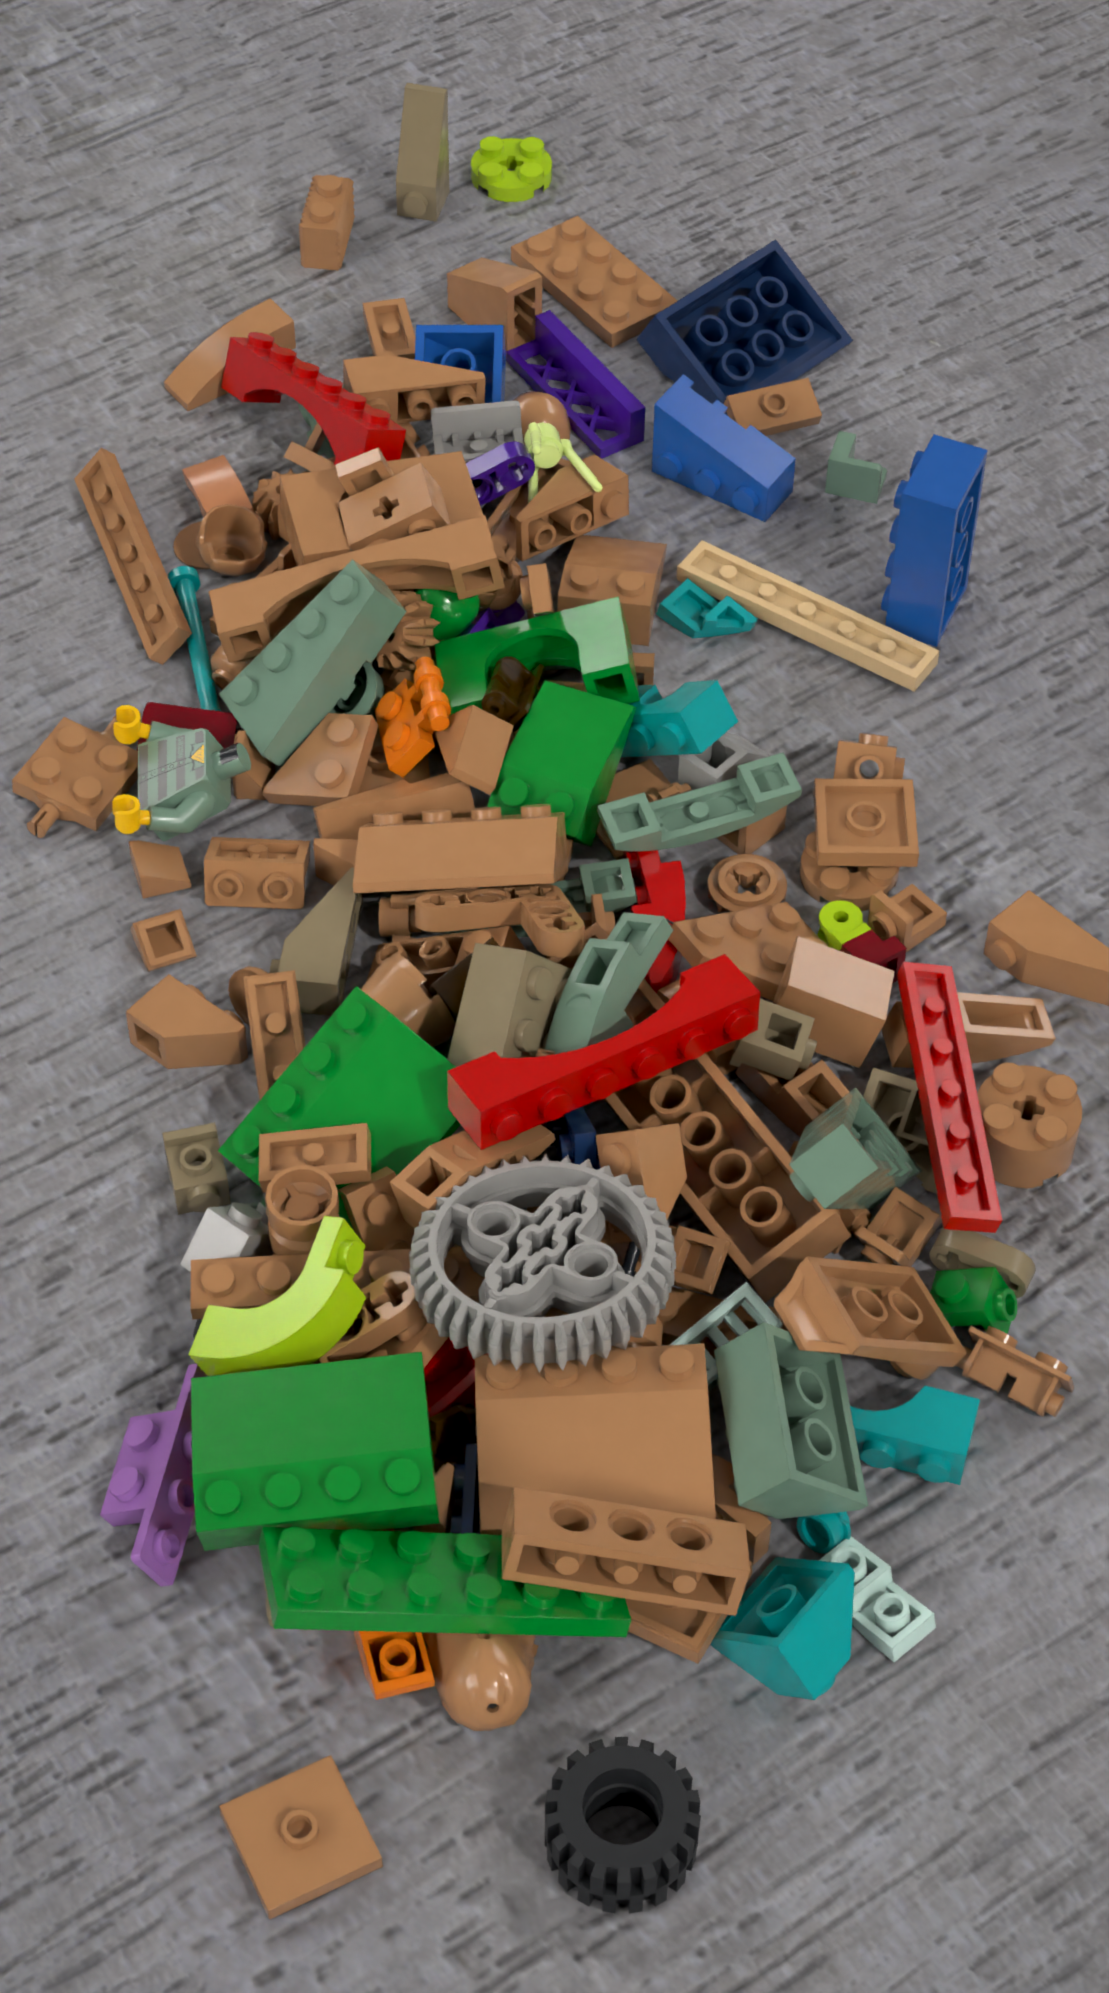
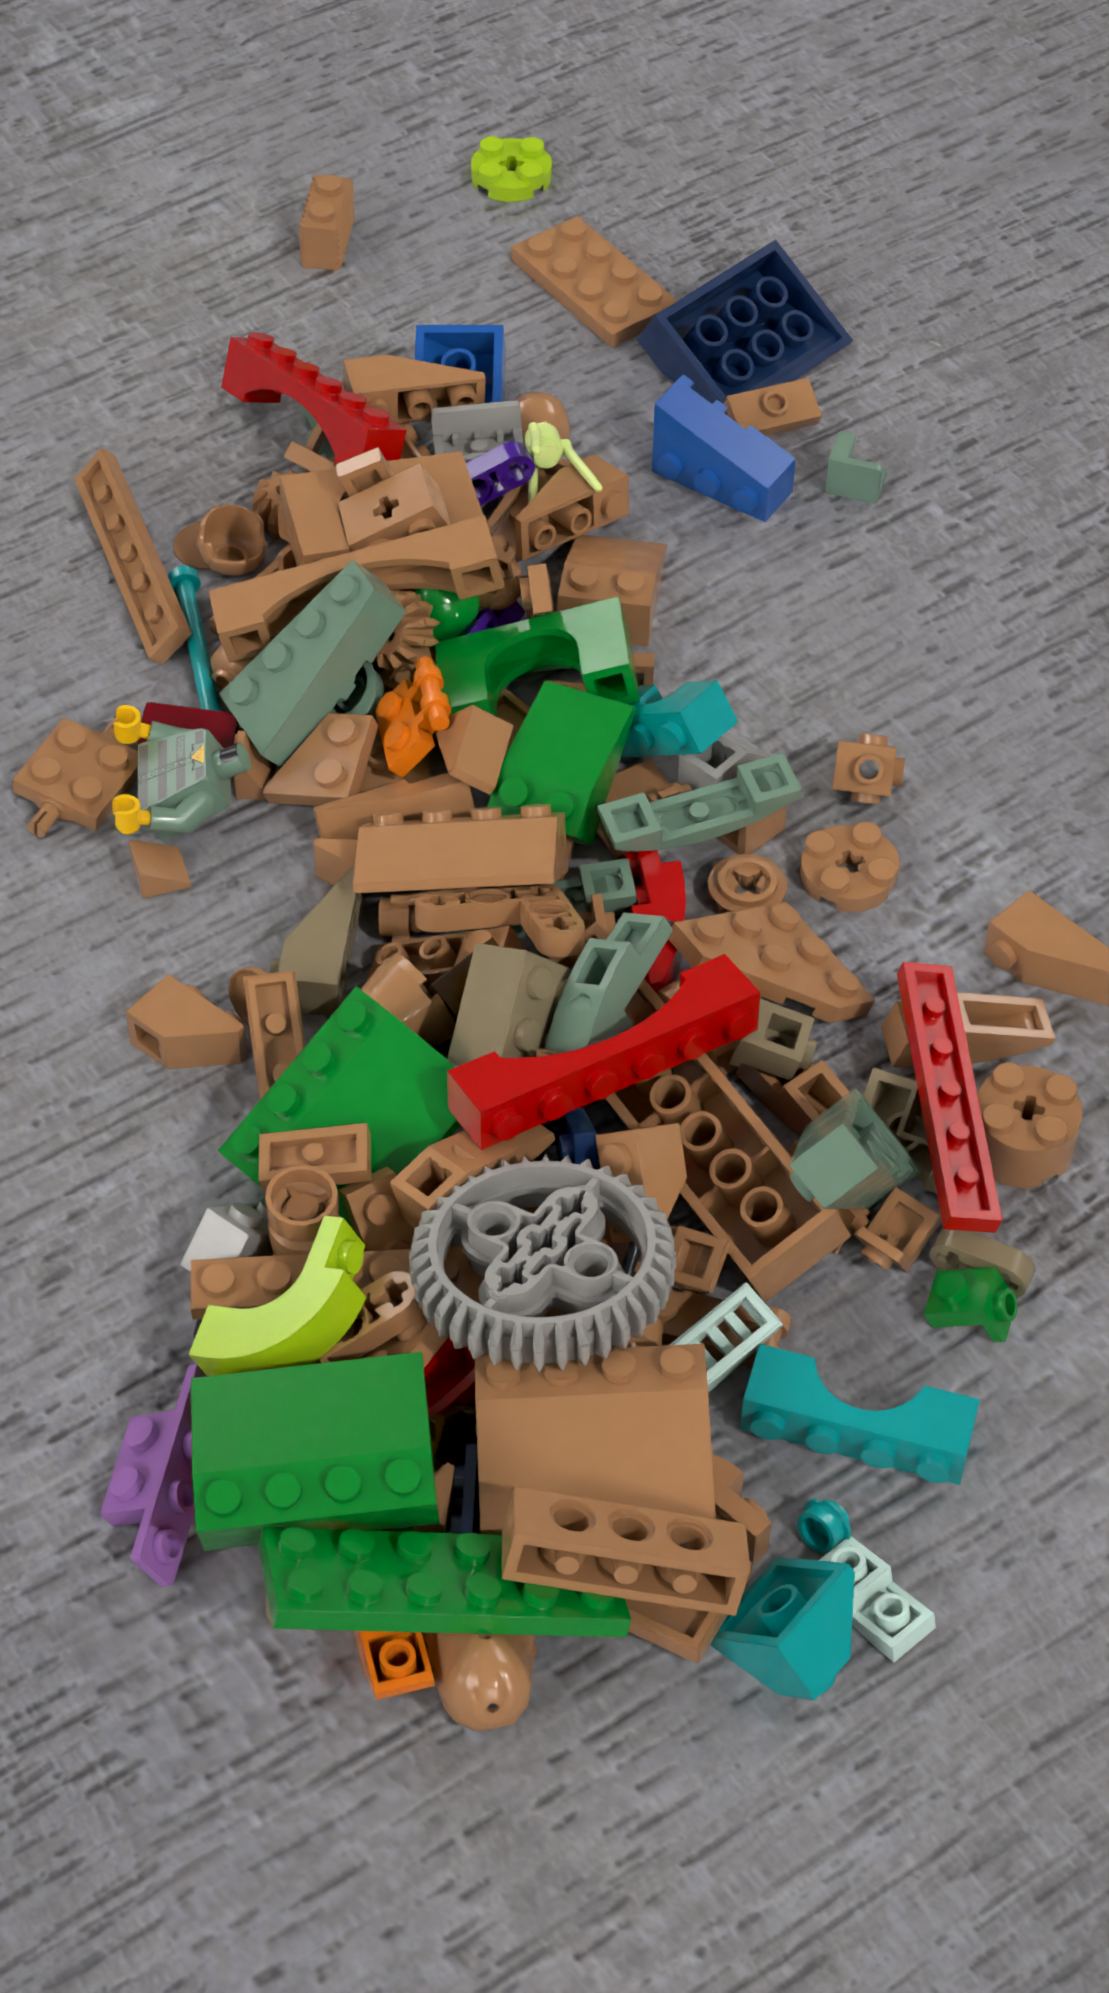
medium nougat slope [130,909,197,972] -> none
dark tan brick [162,1122,231,1215] -> none
medium nougat slope [164,298,296,411] -> none
nougat slope [182,455,254,517] -> none
medium nougat bracket [204,837,310,909] -> none
medium nougat plate [219,1755,383,1920] -> none
medium nougat plate [363,298,416,360] -> none
dark tan slope [396,83,450,222] -> none
medium nougat slope [447,257,542,351] -> none
dark brown hinge [482,656,544,732] -> none
dark purple fence [506,310,646,459] -> none
black tyre [544,1737,701,1913] -> none
teal slope [656,578,757,639] -> none
tan plate [677,540,939,692] -> none
sand green slope [714,1322,868,1519] -> none
slope [773,936,894,1068] -> none
medium nougat slope [774,1256,967,1380] -> none
medium nougat plate [813,778,919,867] -> none
leg [817,900,907,984] -> none
medium nougat bracket [867,884,947,952] -> none
blue brick [881,434,988,647] -> none
medium nougat hinge [955,1326,1074,1417] -> none

